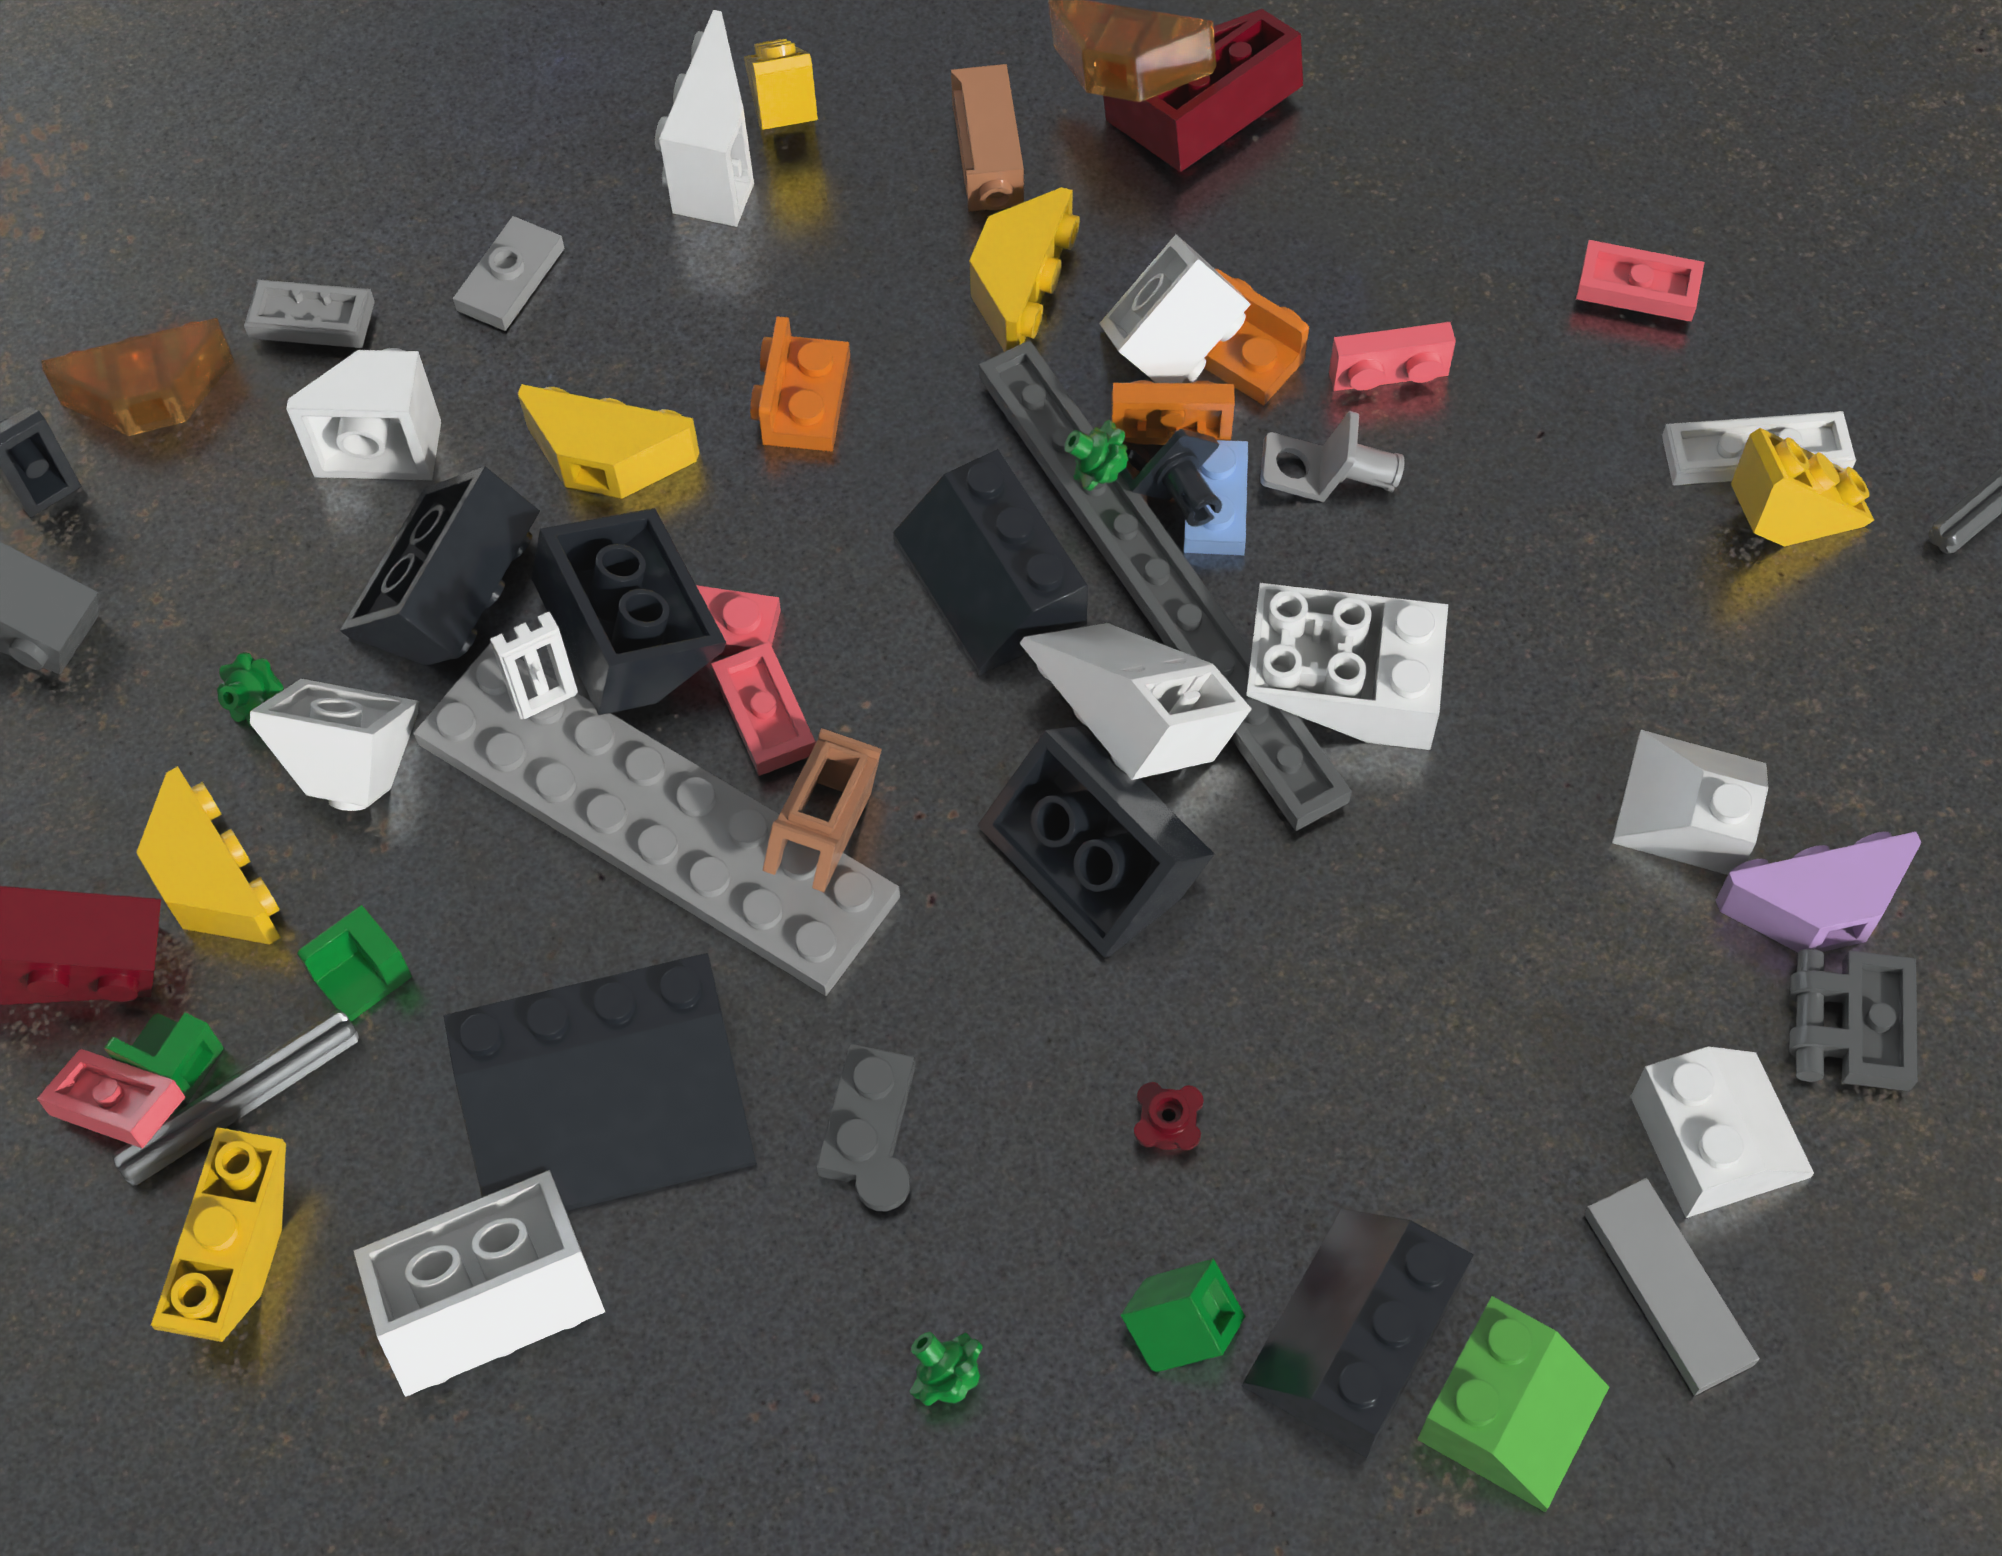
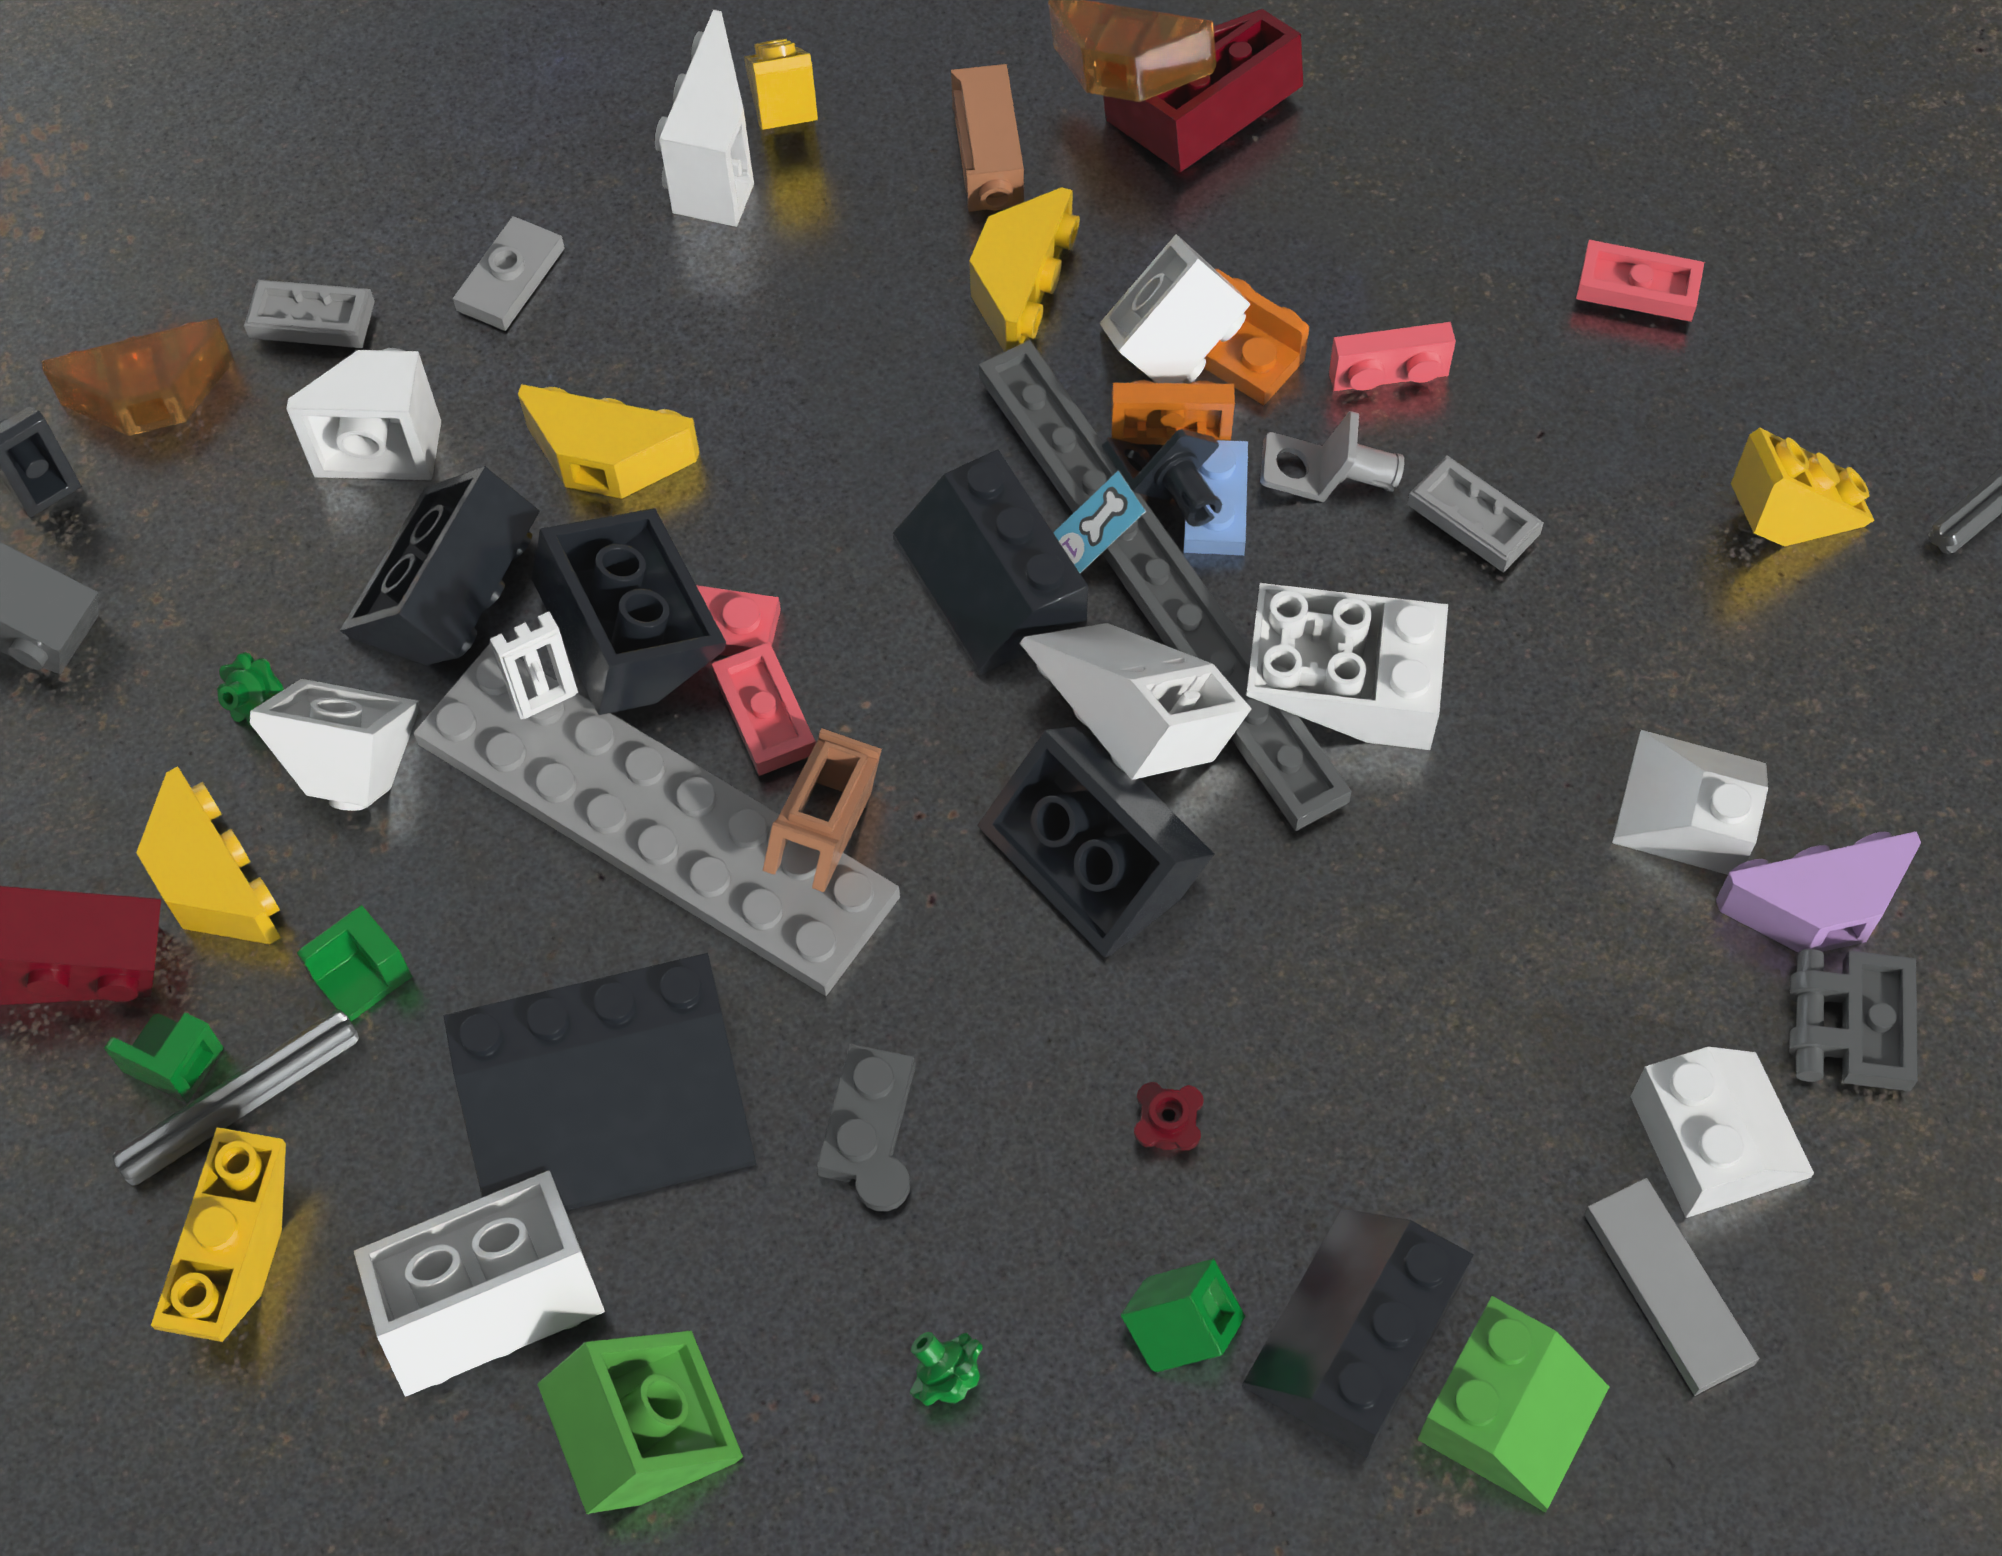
coral plate [37,1049,185,1149] -> none
orange bracket [750,316,850,451] -> none
green plant [1064,420,1128,491] -> none
white tile [1662,411,1856,485] -> none
none -> bright green slope [537,1331,743,1514]
none -> sticker [1053,470,1146,573]
none -> light grey plate [1407,456,1544,573]

